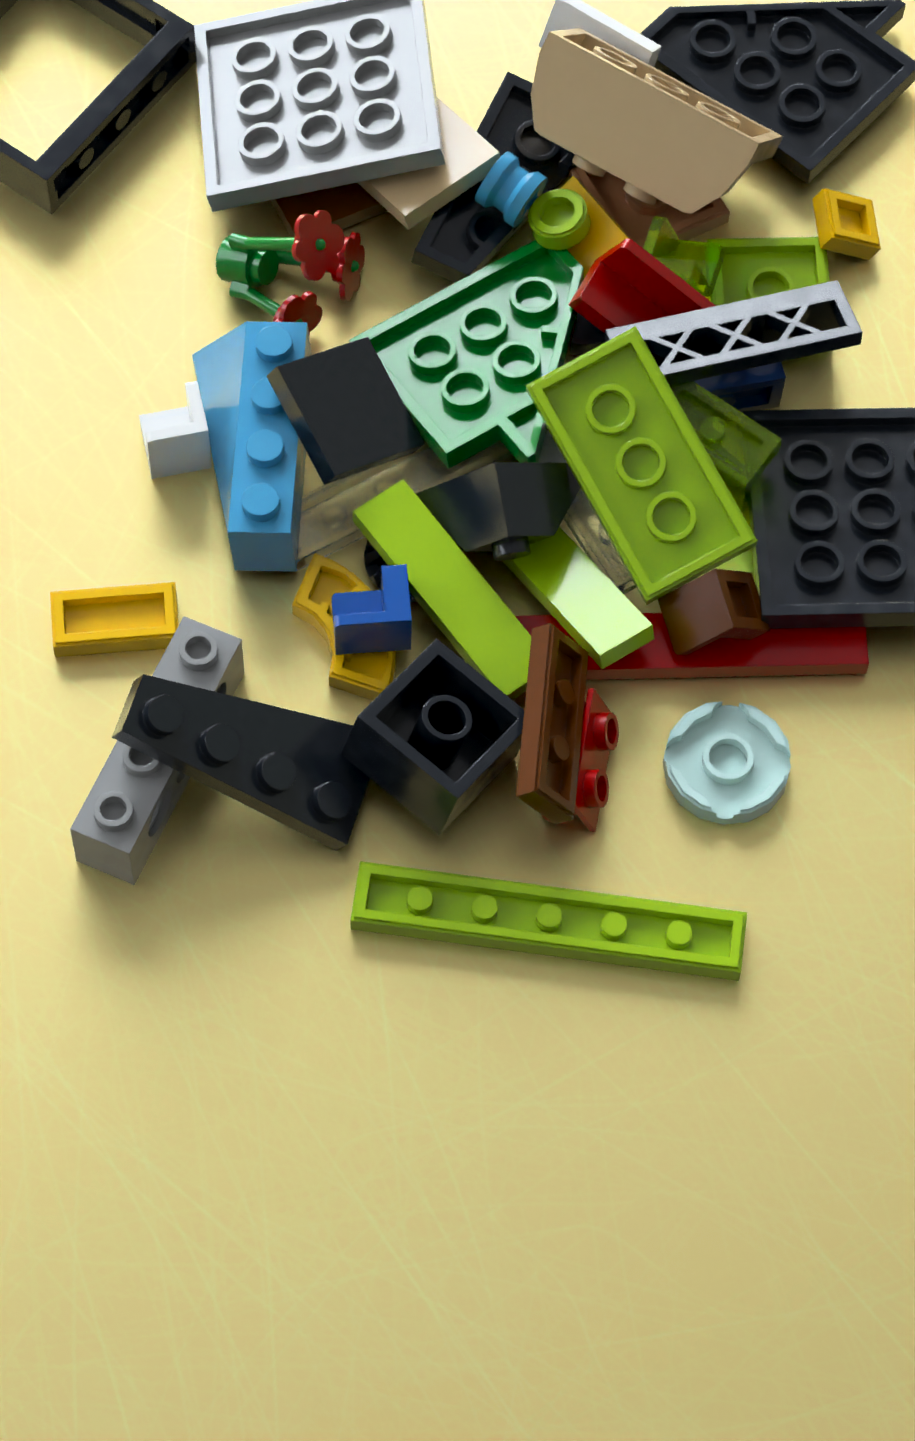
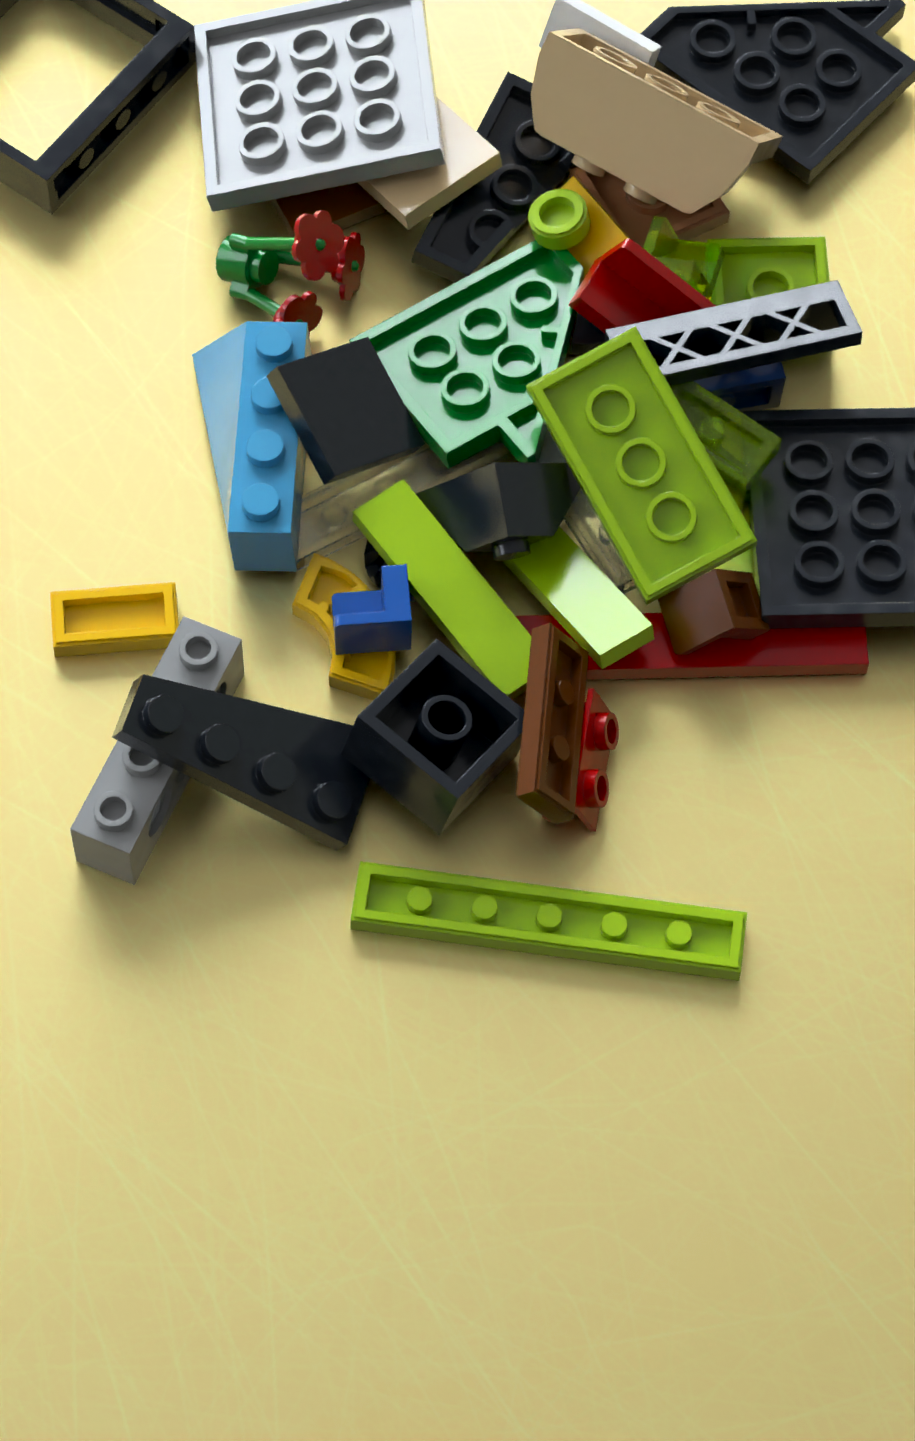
white panel [139,381,212,479] -> none
dark azure wheel [475,151,548,228] -> none
light aqua tile [663,701,791,825] -> none
yellow tile [812,188,881,260] -> none

